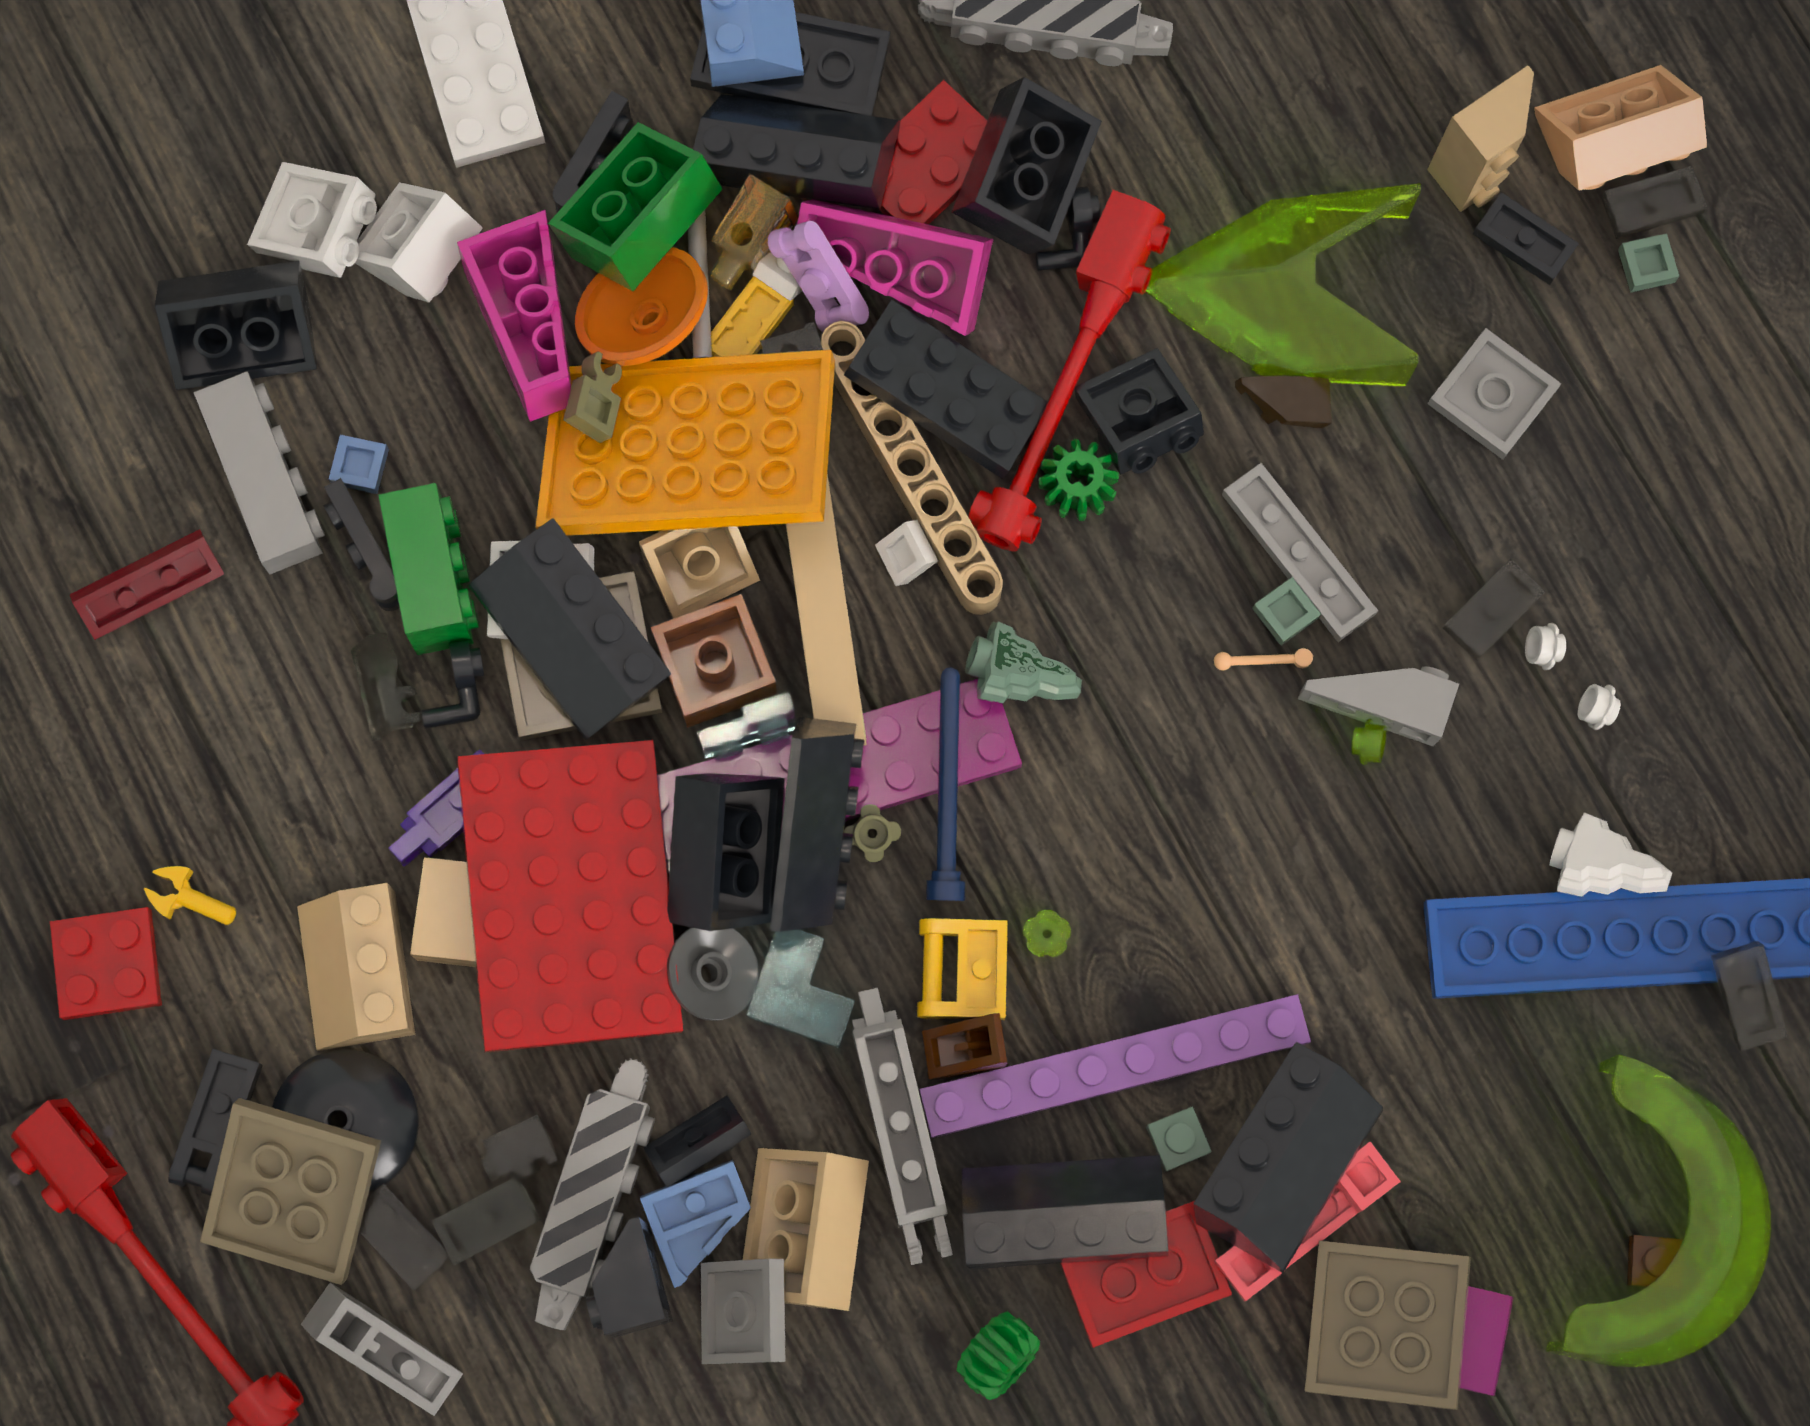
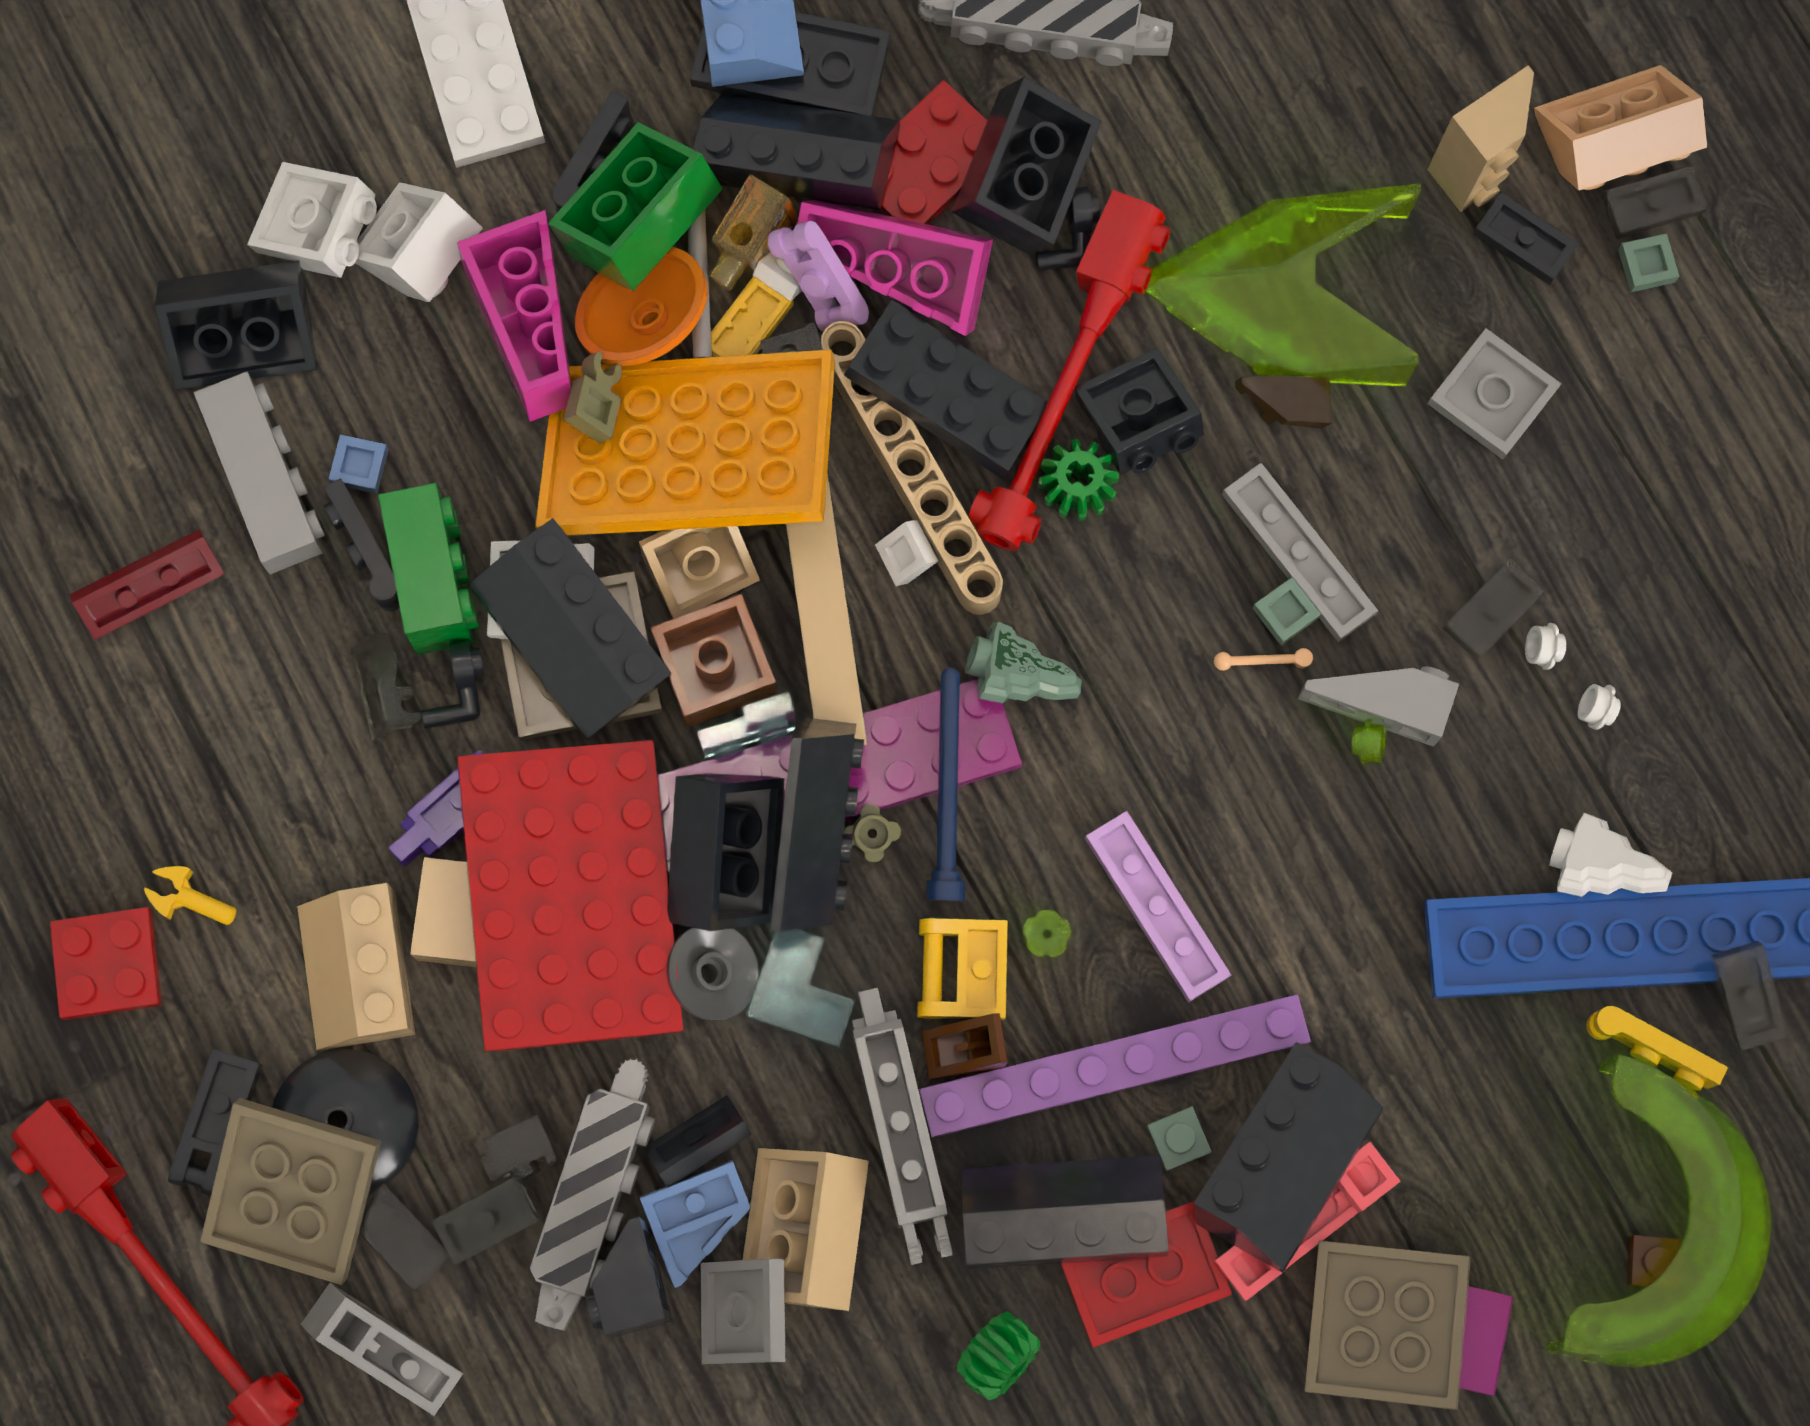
none -> lavender plate [1085,811,1231,1003]
none -> yellow plate [1586,1006,1728,1091]

